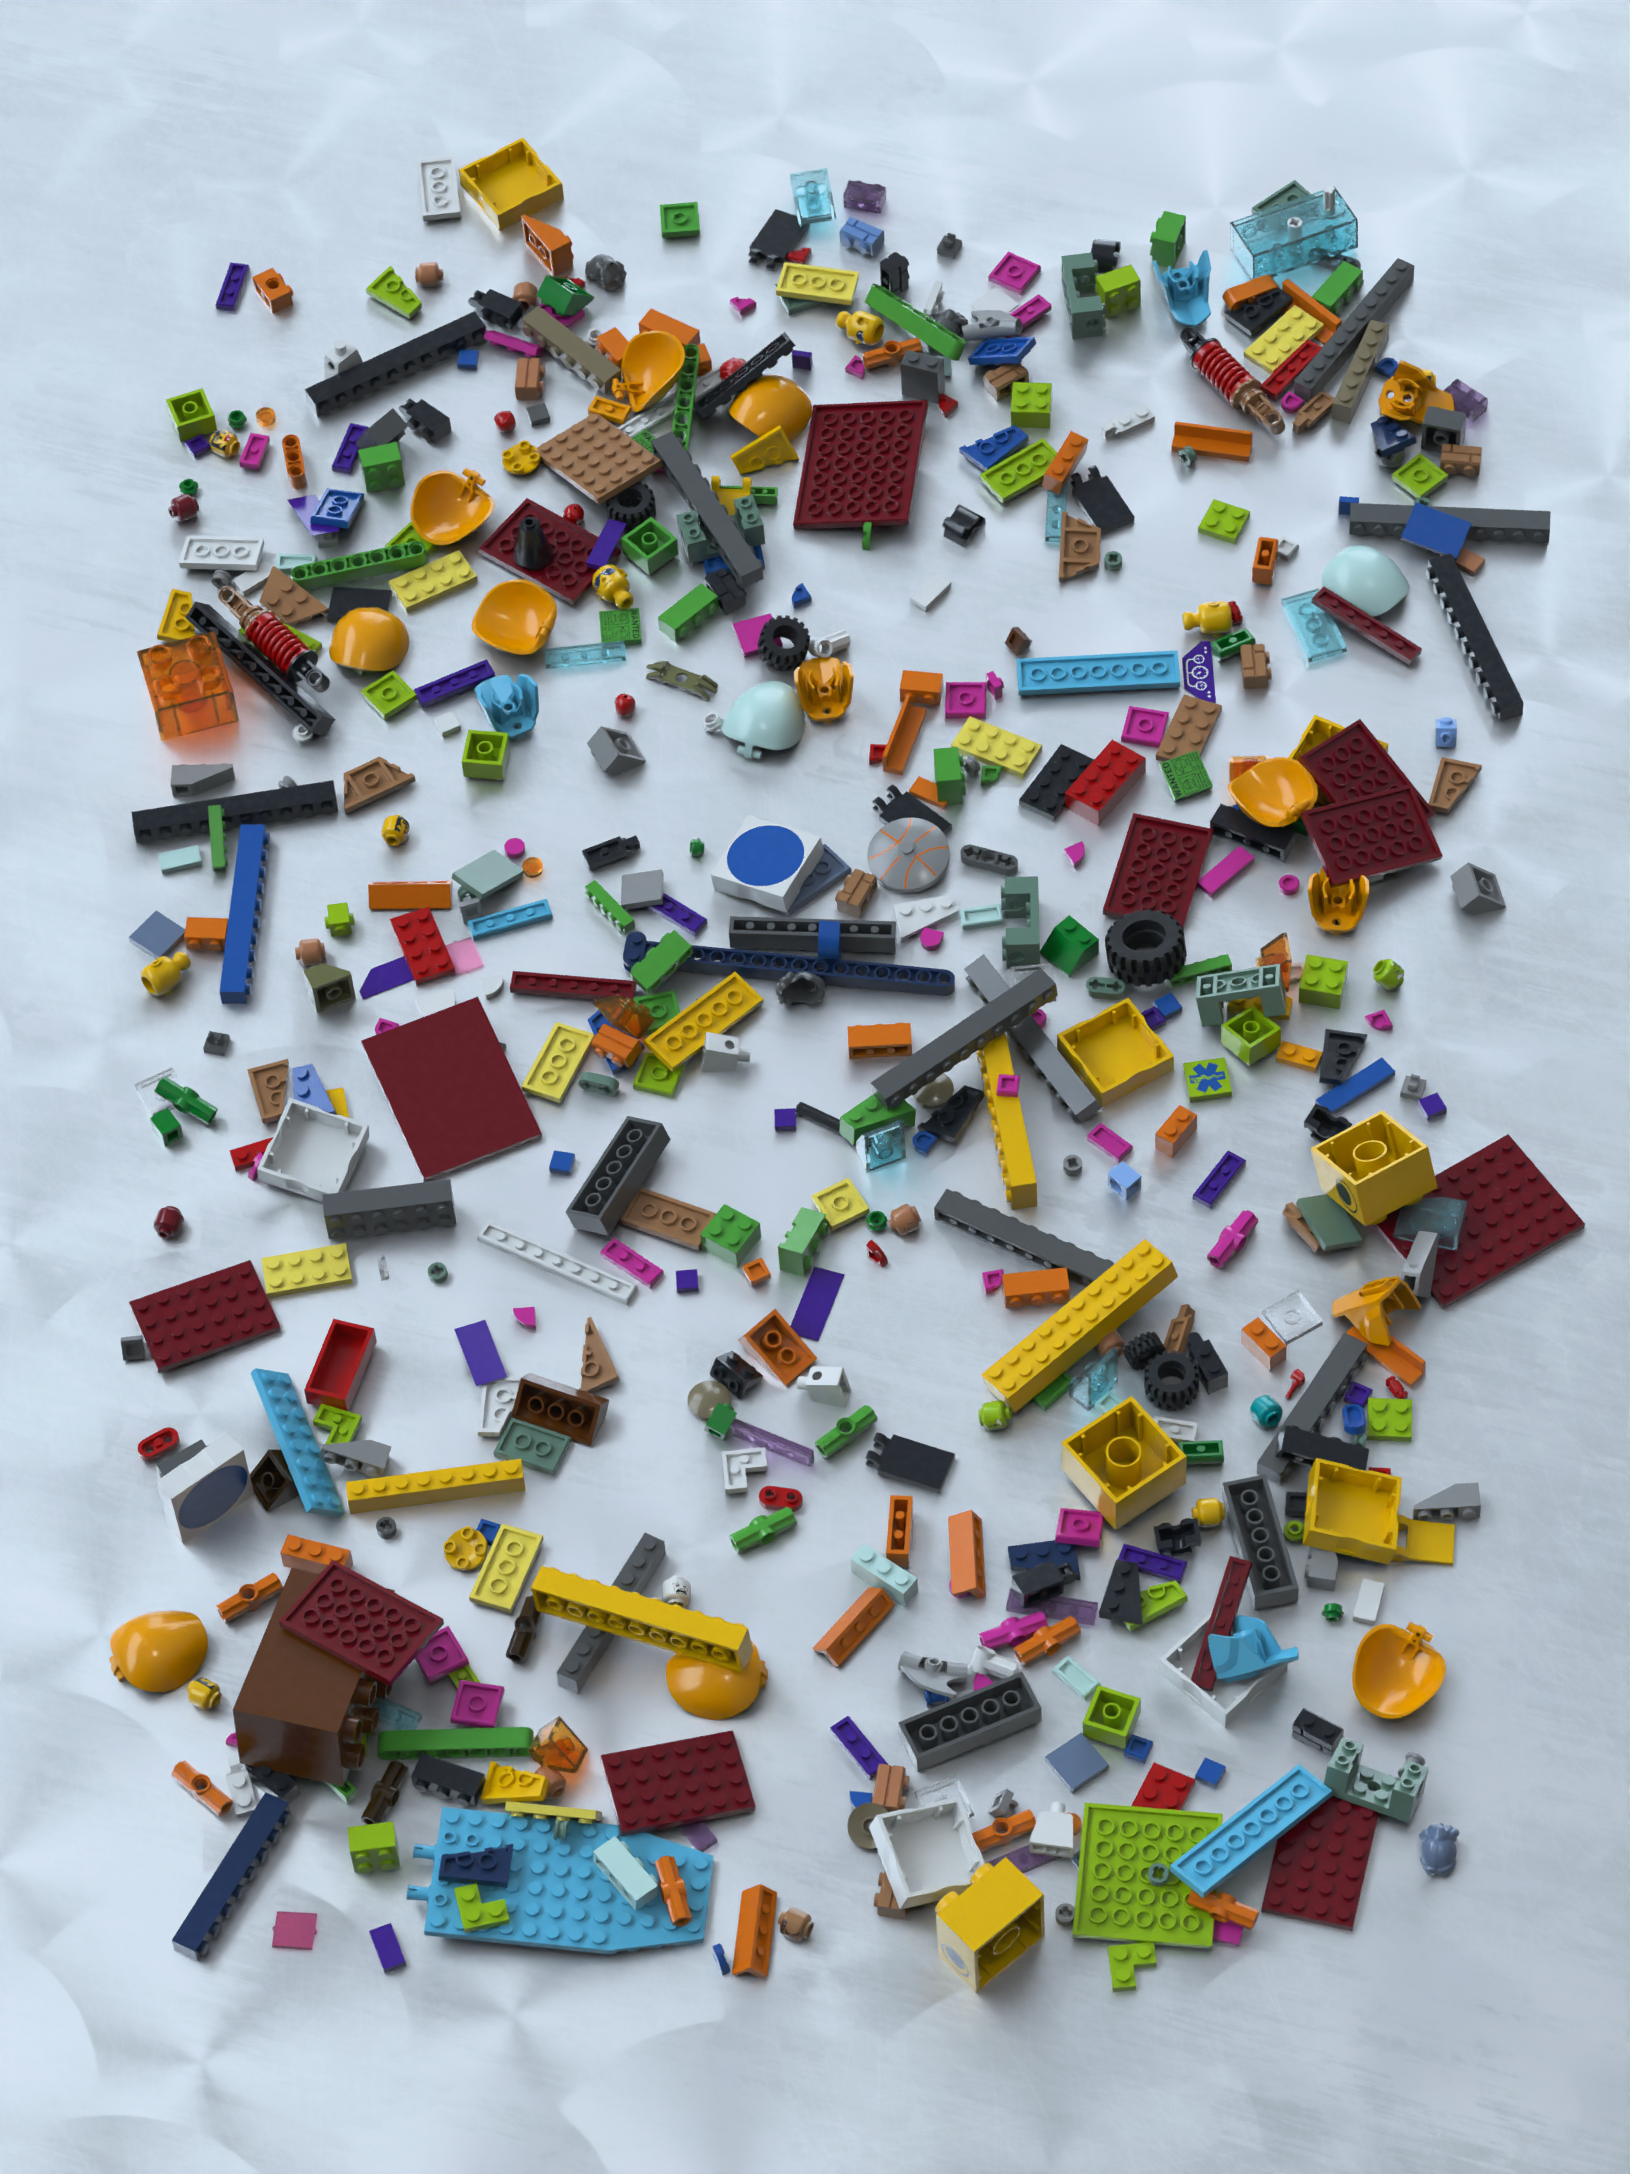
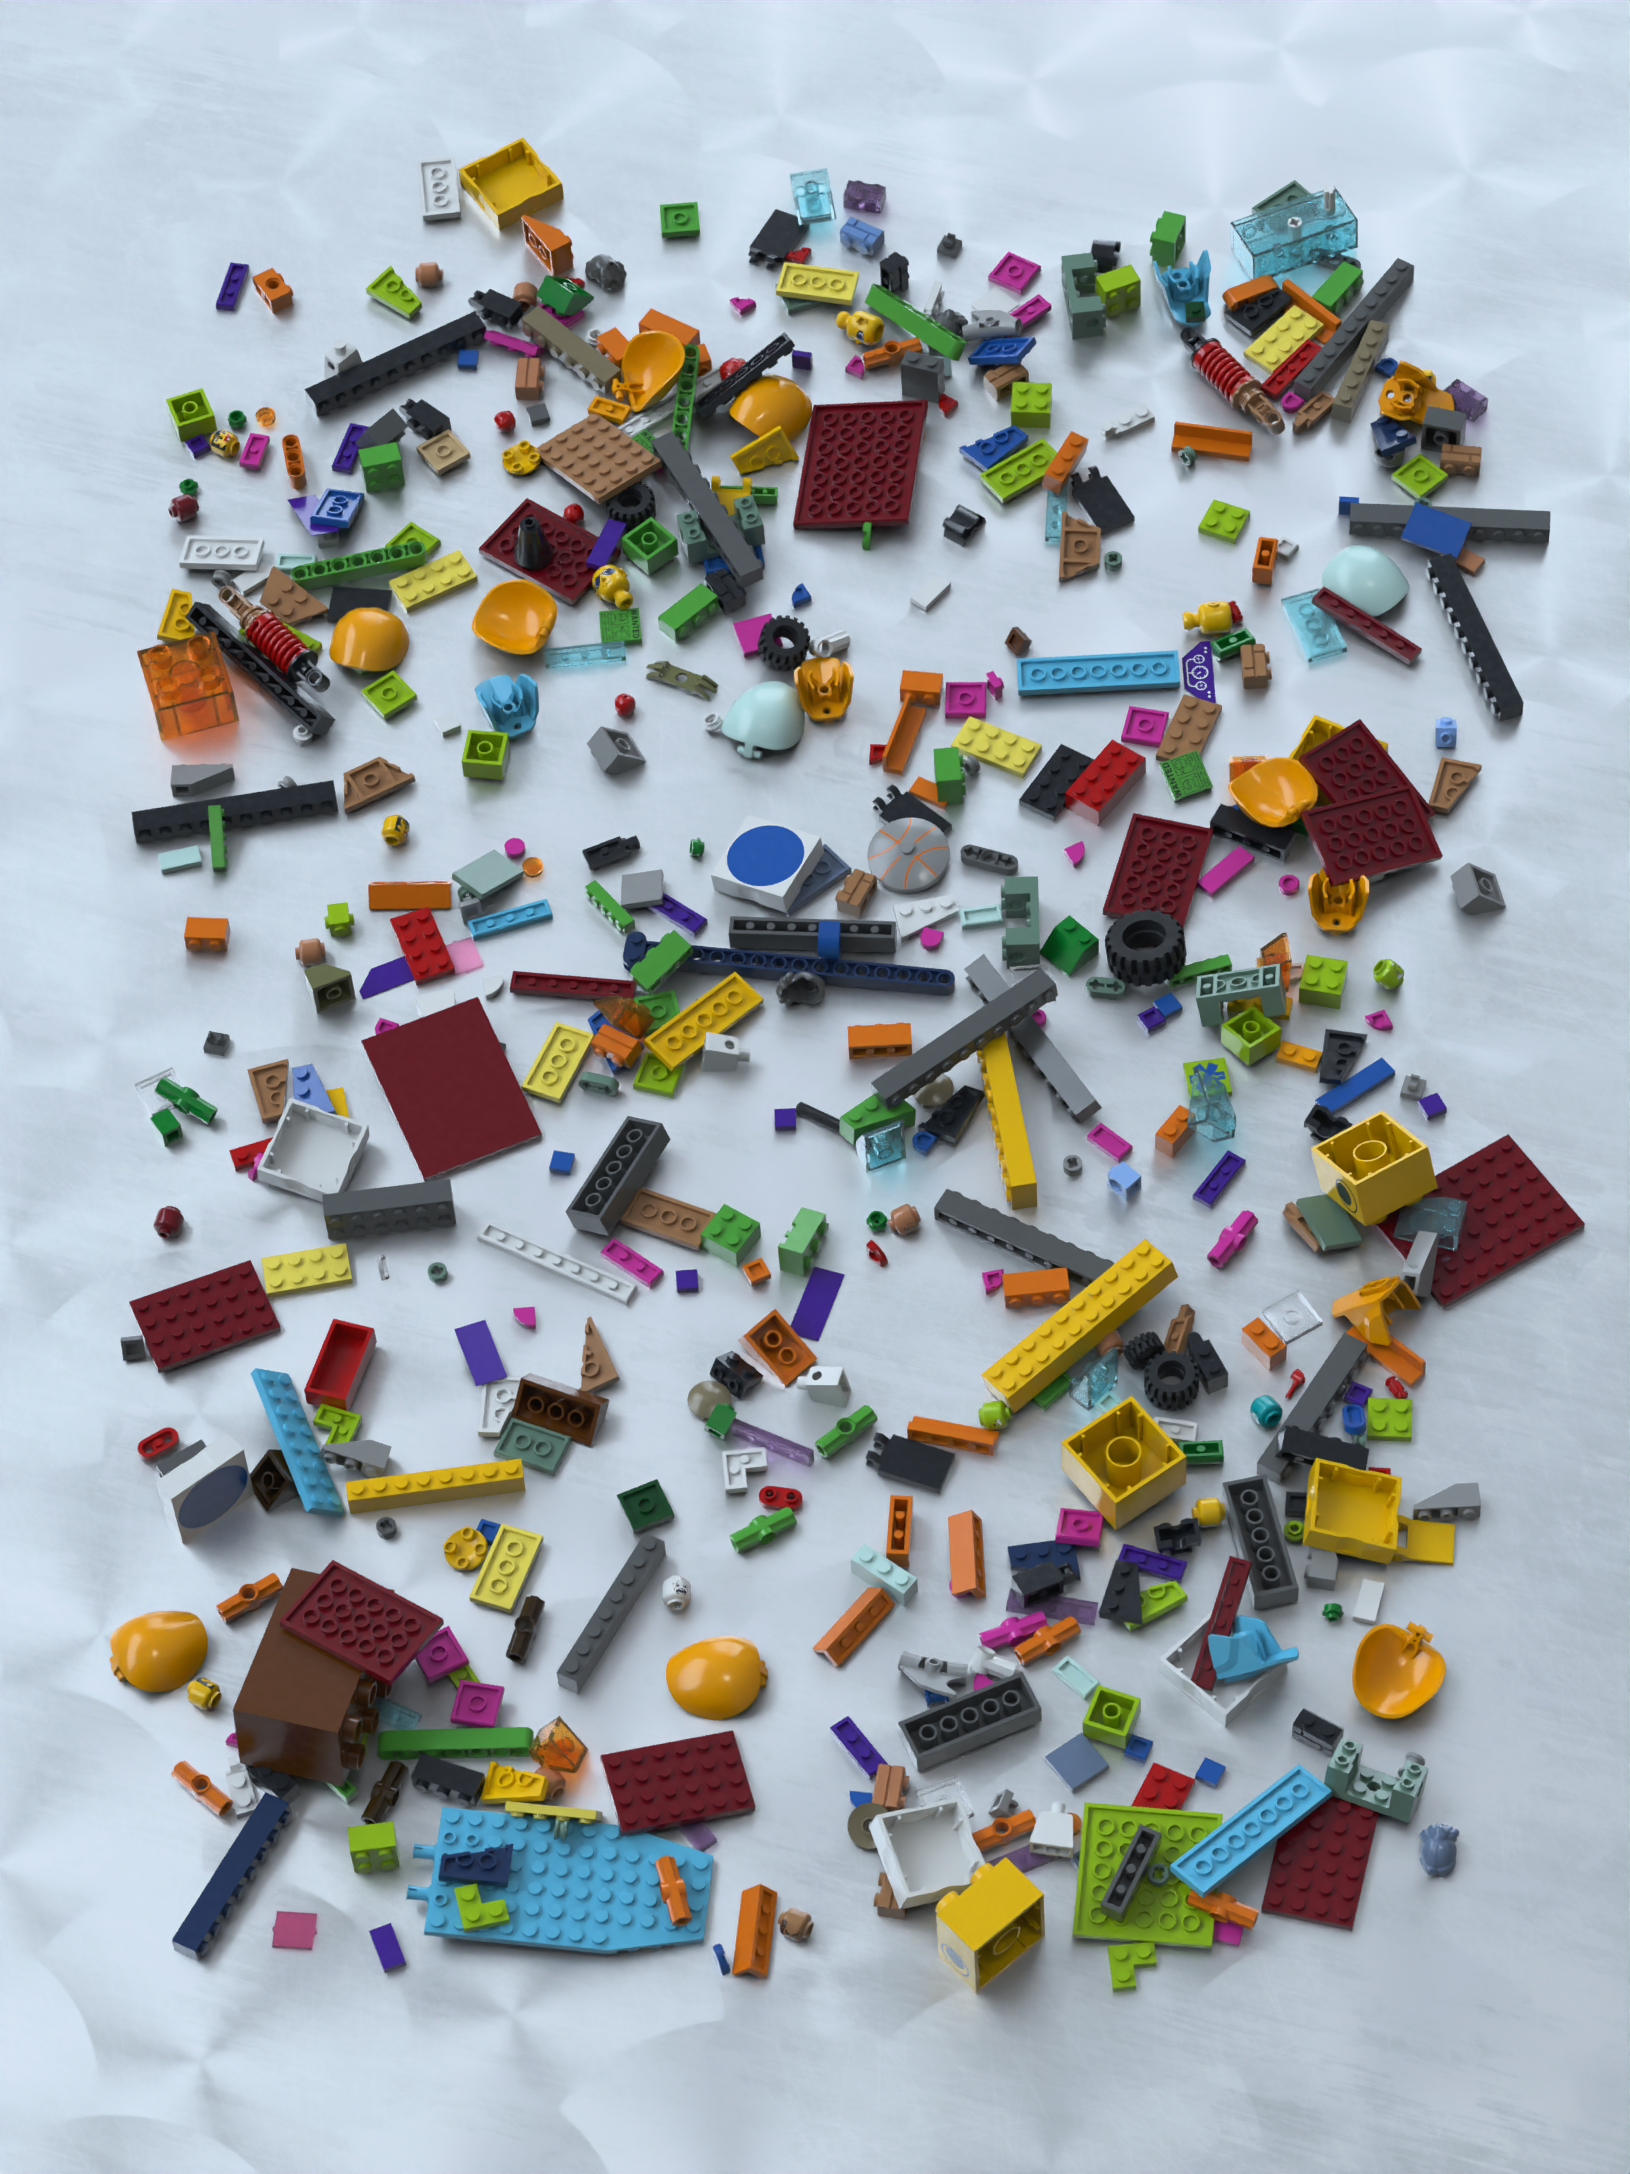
sand blue tile [129,911,185,959] -> none
yellow piece [140,952,191,996] -> none
blue brick [219,824,270,1004] -> none
orange brick [280,1534,353,1574] -> none
light orange piece [410,468,495,545] -> none
dark purple plate [414,659,495,708] -> none
yellow brick [531,1566,753,1673] -> none
light aqua brick [593,1836,659,1911] -> none
light yellow plate [811,1177,870,1231] -> none
bright green tile [981,766,1002,786] -> none
dark pink tile [997,1074,1020,1098] -> none
light grey bush [1055,1903,1075,1927] -> none
yellow tile [1057,998,1174,1108] -> none
none -> tan plate [416,429,471,476]
none -> dark green plate [617,1479,675,1534]
none -> orange panel [907,1416,999,1456]
none -> dark grey brick [1101,1824,1162,1922]
none -> dark green plate [1185,301,1206,323]
none -> clear light blue slope [1187,1068,1237,1143]

